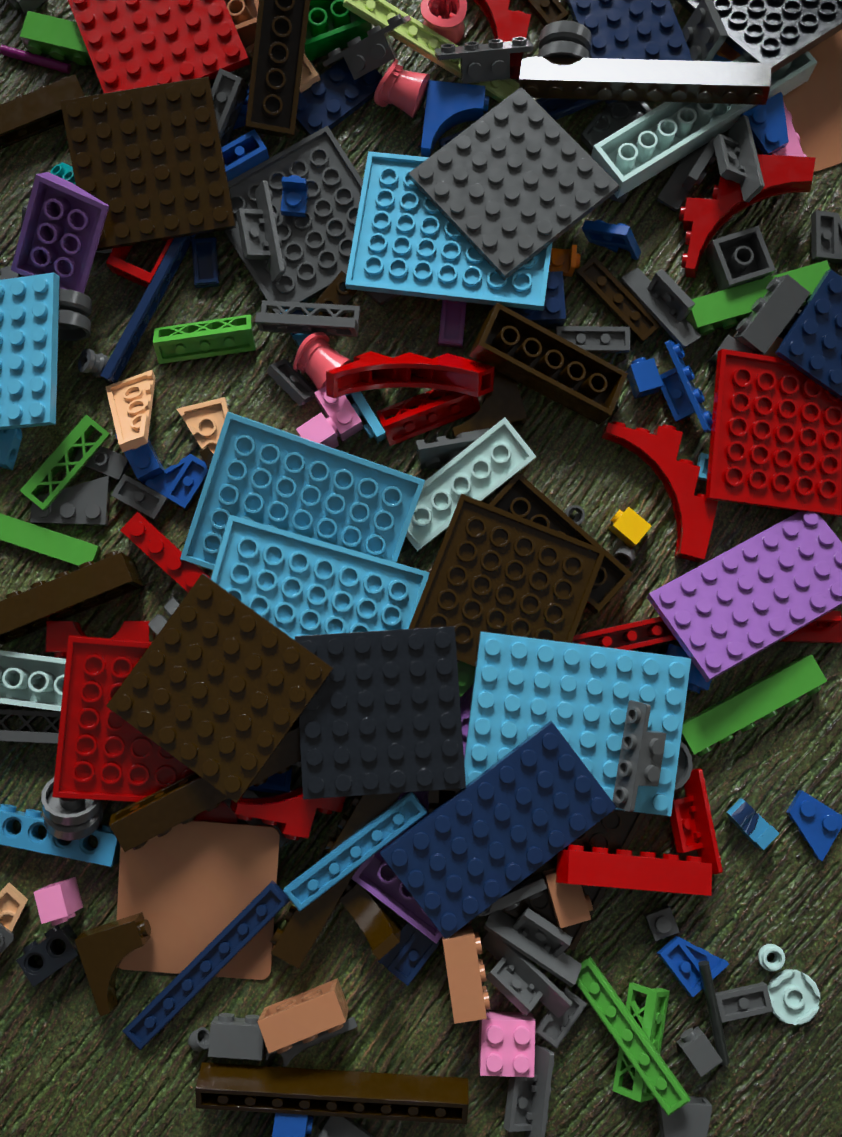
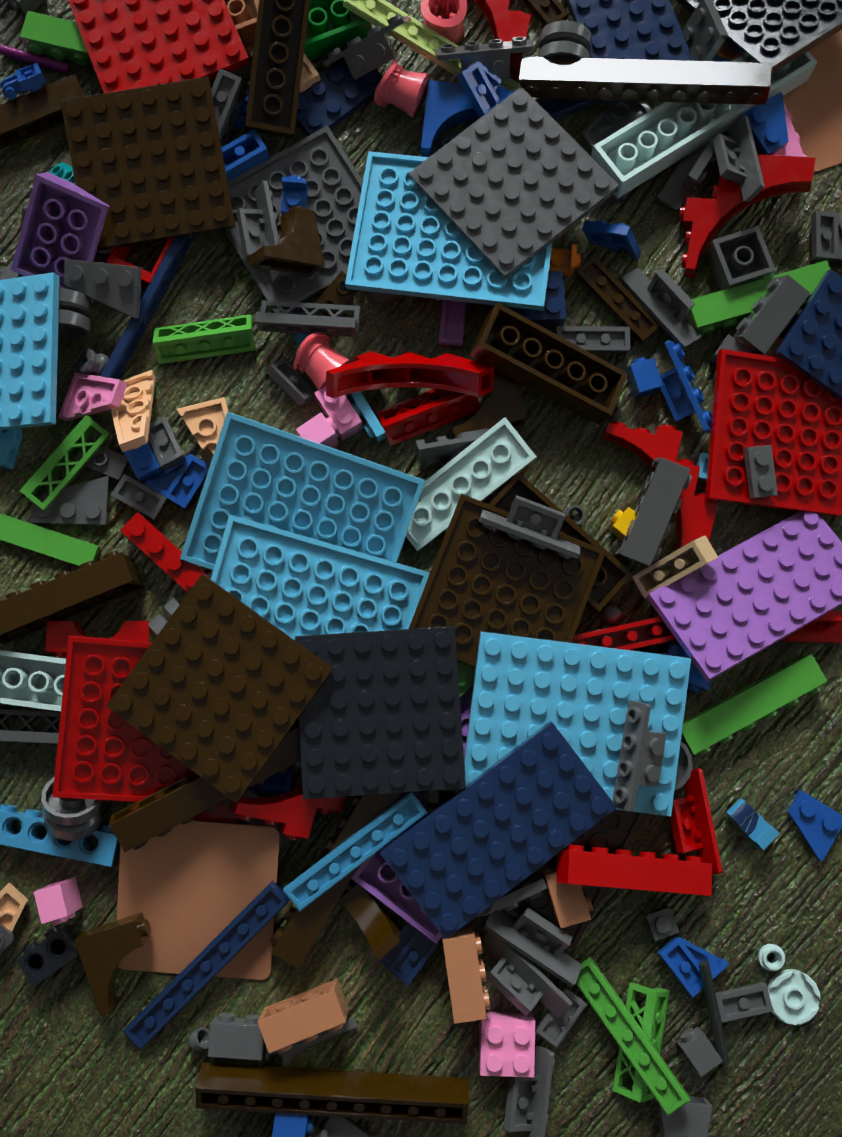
dark blue tile [191,237,220,288] -> none
none -> blue plate [1,62,46,100]
none -> bright pink wing [58,372,127,422]
none -> dark grey wing [64,259,142,318]
none -> dark grey plate [148,416,186,471]
none -> dark brown arch [249,206,325,276]
none -> blue wing [457,61,515,118]
none -> dark grey bracket [479,495,580,559]
none -> dark grey hinge [601,602,624,624]
none -> dark grey wedge [619,457,692,566]
none -> tan brick [632,536,718,598]
none -> dark grey plate [743,445,778,499]

